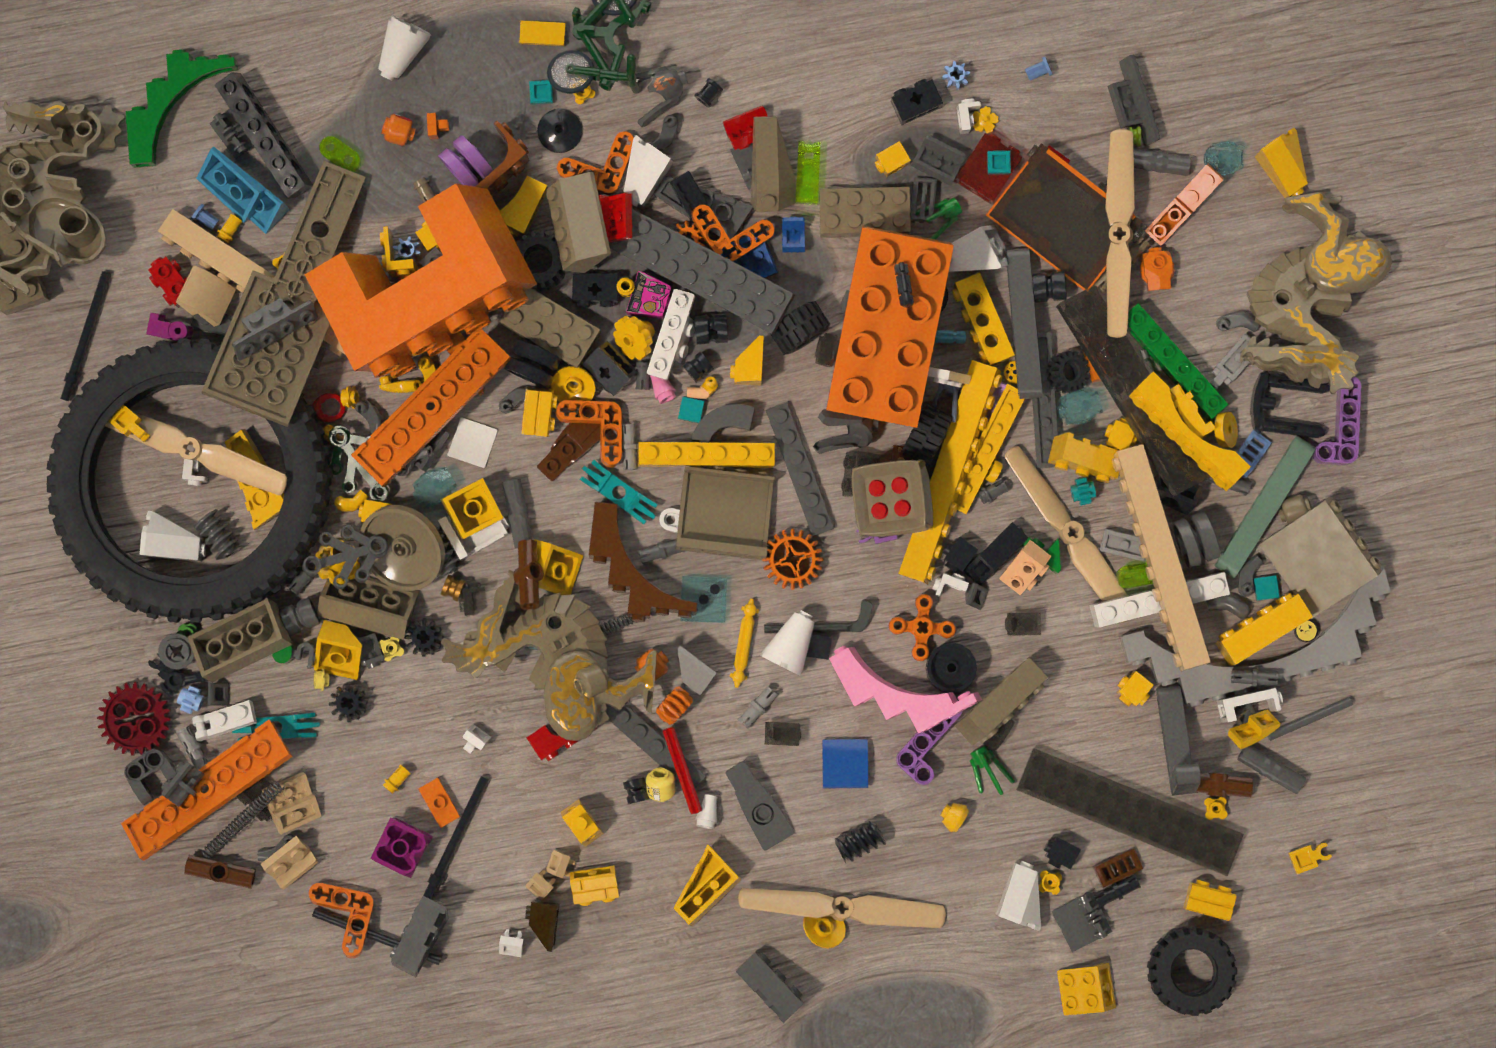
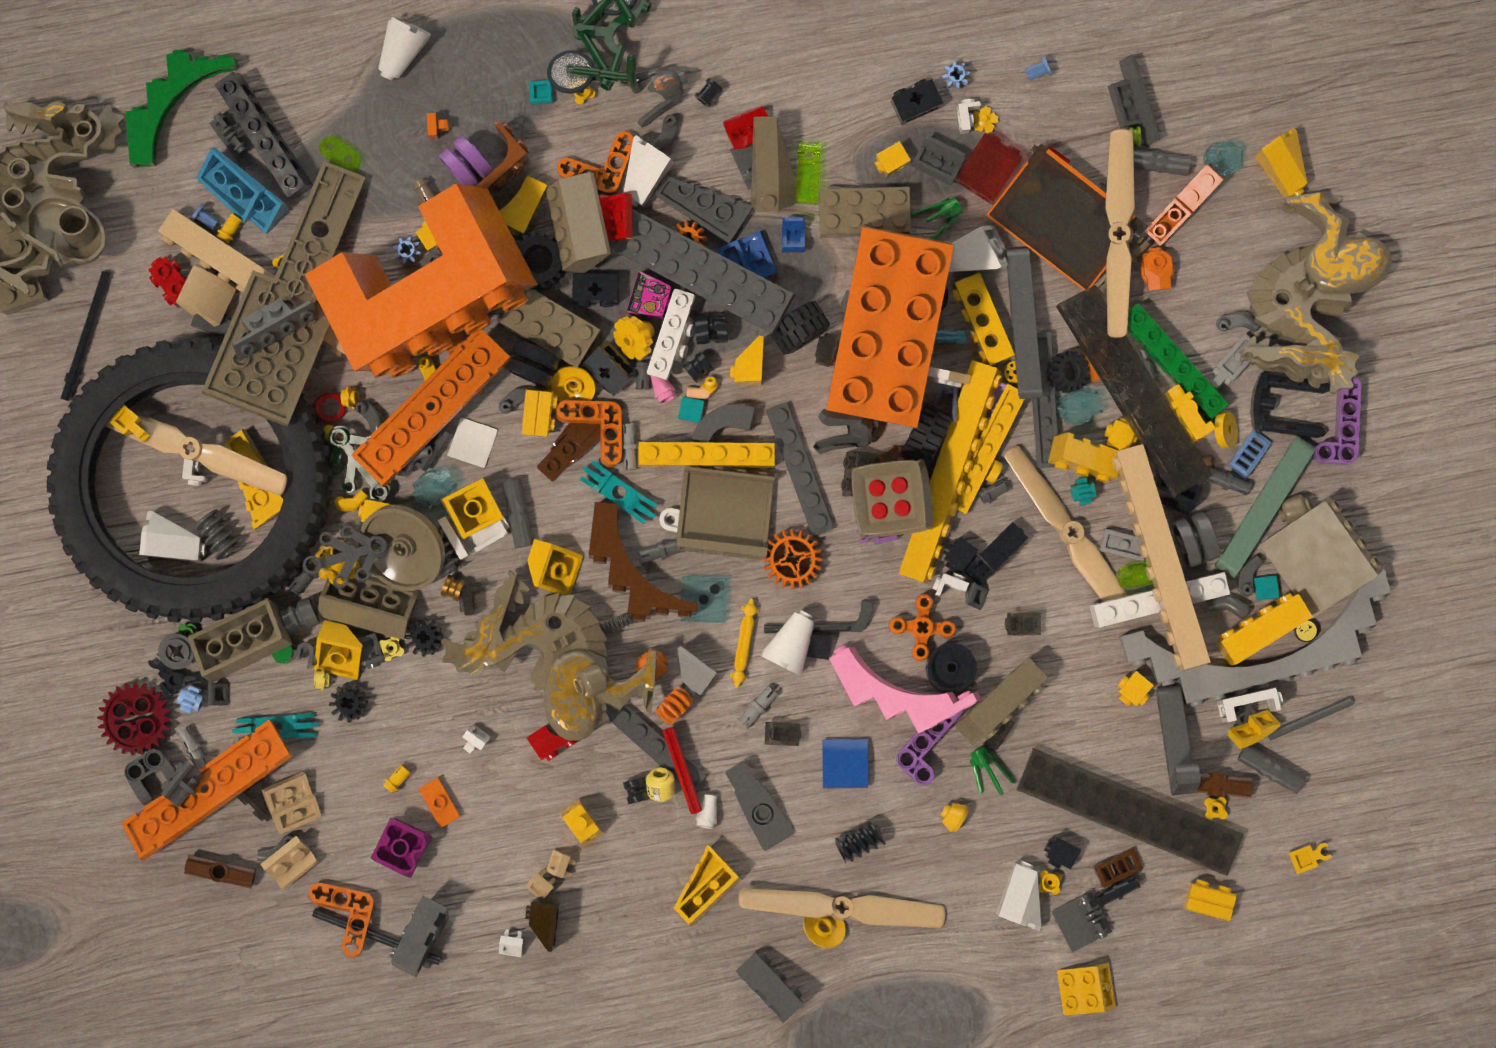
magenta leg [146,312,193,341] -> none
white plate [192,700,257,741] -> none
dark grey piece [202,781,285,858] -> none
yellow arm [379,375,422,393] -> none
yellow bracket [380,226,418,280] -> none
orange head [381,114,416,146] -> none
black bar [423,776,489,899] -> none
reddish brown piece [513,539,544,610] -> none
yellow tile [519,20,566,47] -> none
black dish [537,109,582,153] -> none
yellow brick [570,865,619,906] -> none
yellow pin [617,278,635,298] -> none
black plate [669,171,709,221] -> none
orange beam [692,205,774,261] -> none
black axle [894,262,914,308] -> none
dark grey tile [910,177,937,224] -> none
teal tile [987,151,1011,175] -> none
light nougat brick [999,540,1051,595] -> none
green slope [1022,537,1061,574] -> none
black wheel [1033,271,1067,303] -> none
yellow arch [1129,371,1251,491] -> none
black tyre [1147,927,1237,1016] -> none
dark grey pin [1231,669,1278,687] -> none

